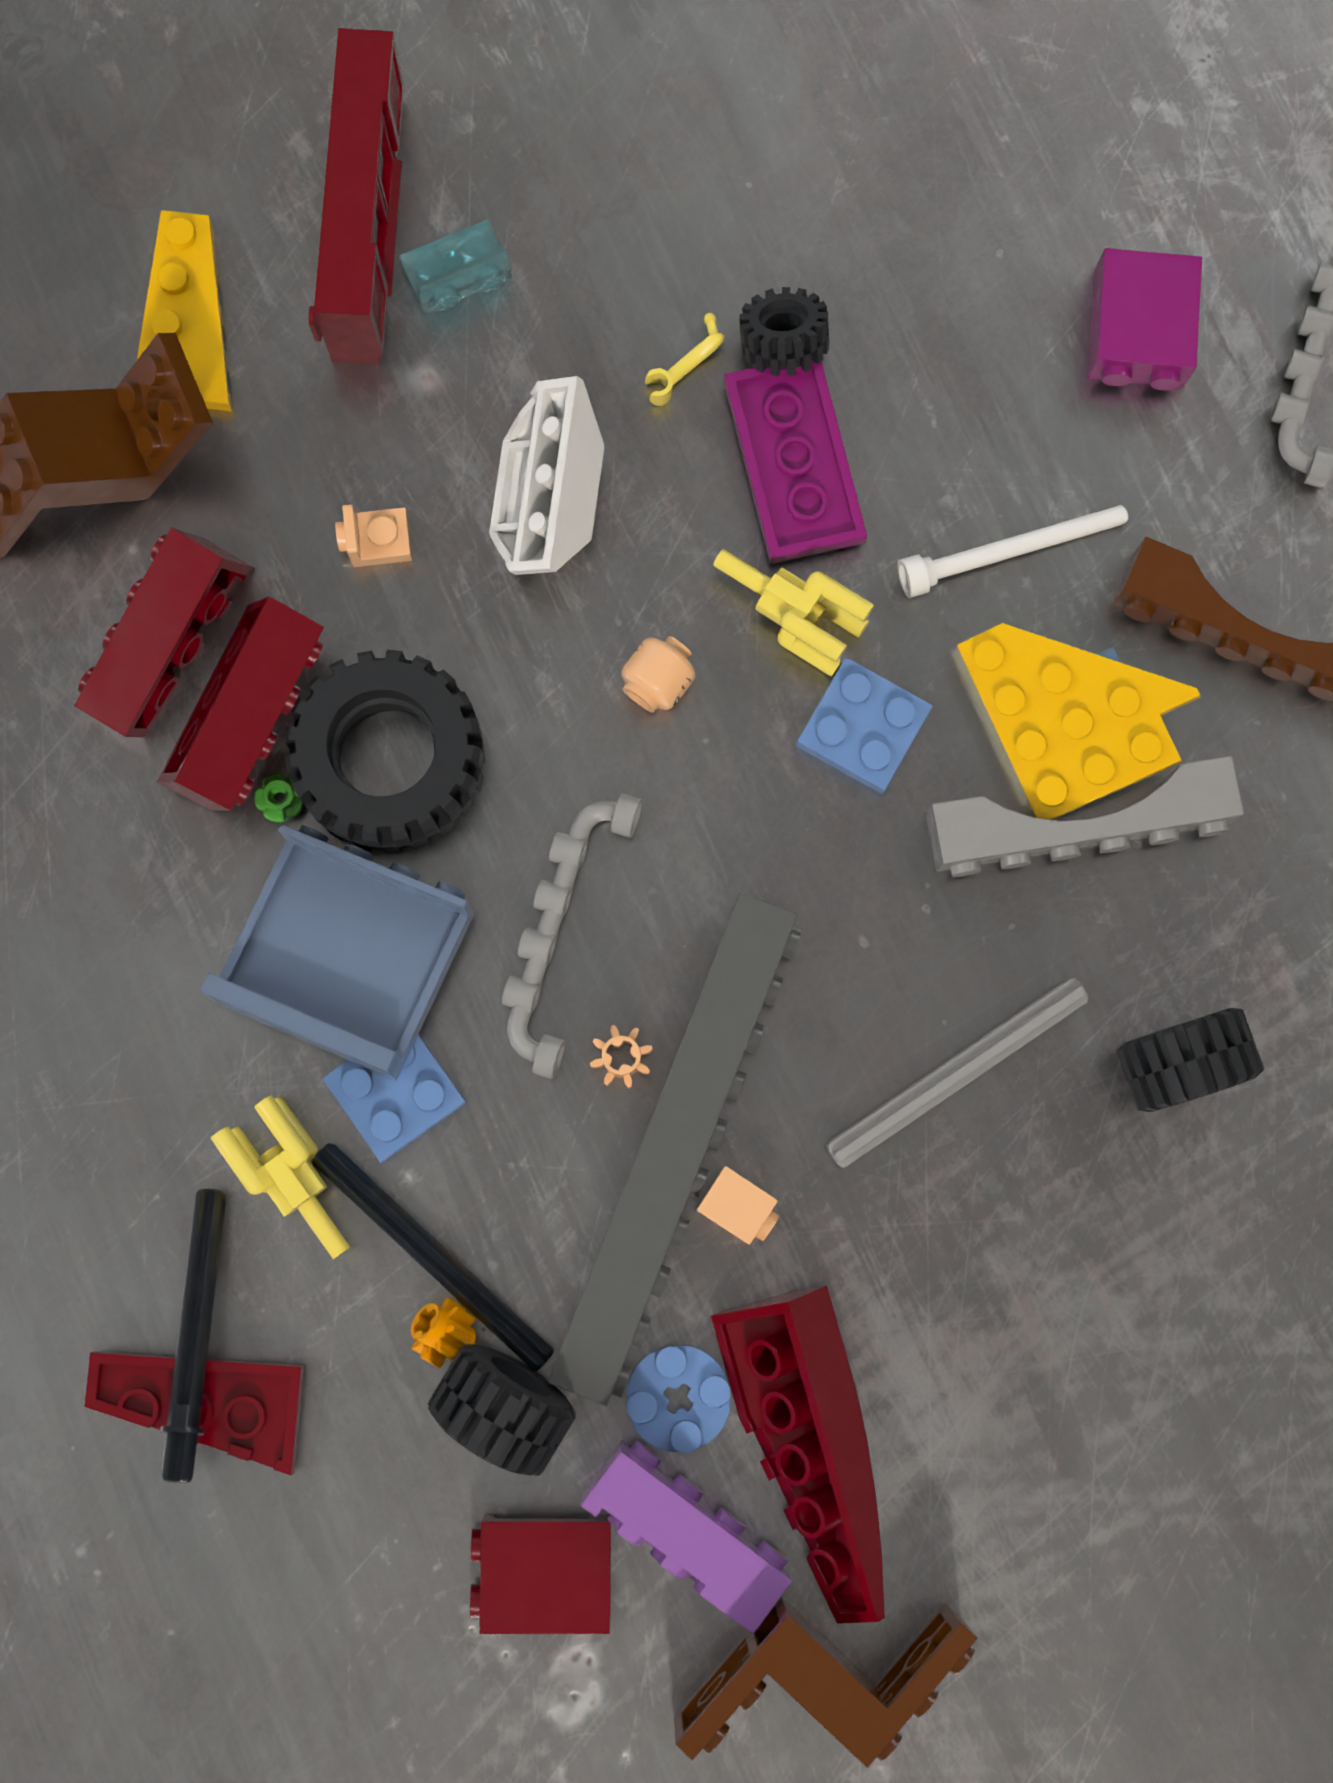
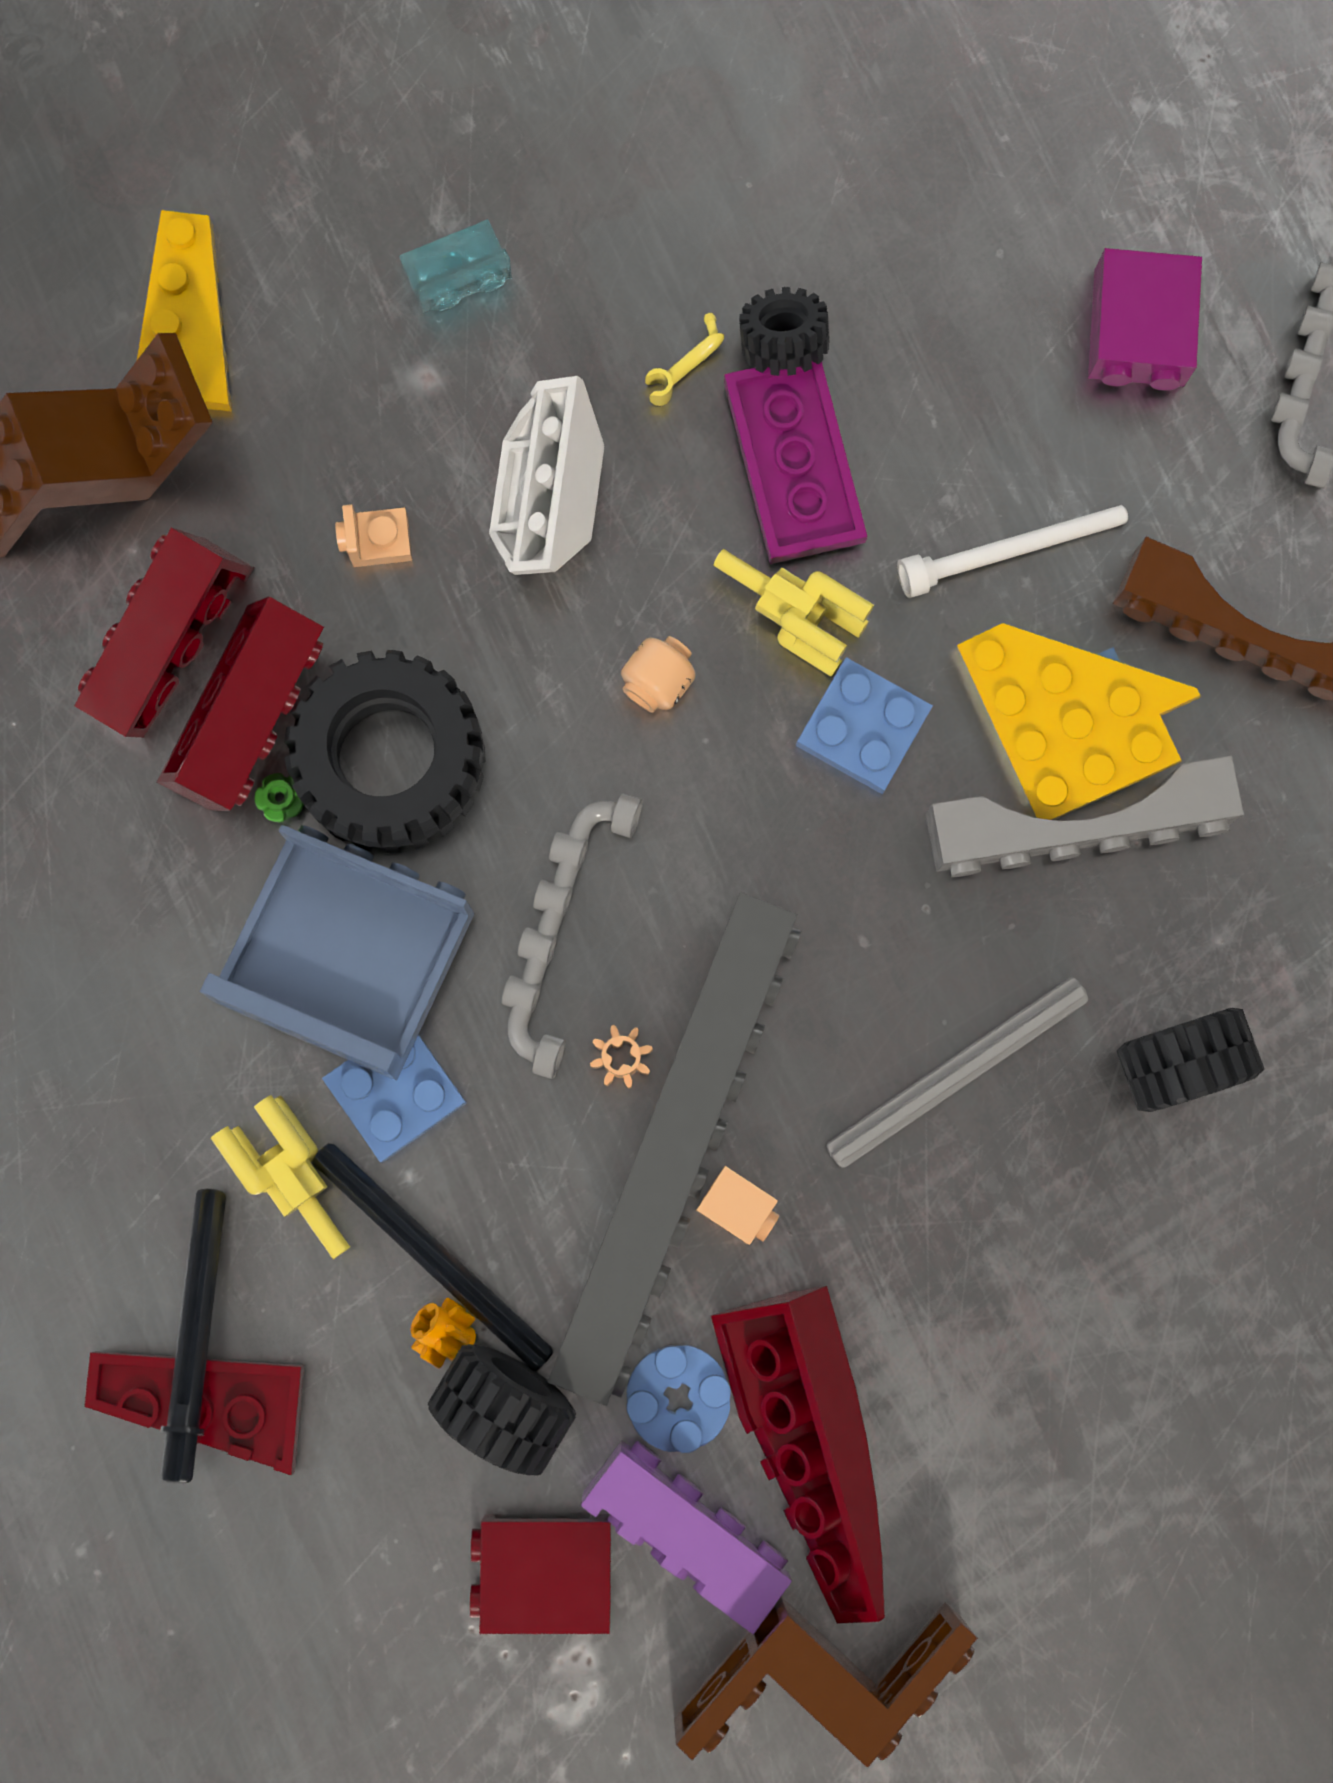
dark red piece [308,28,404,364] -> none

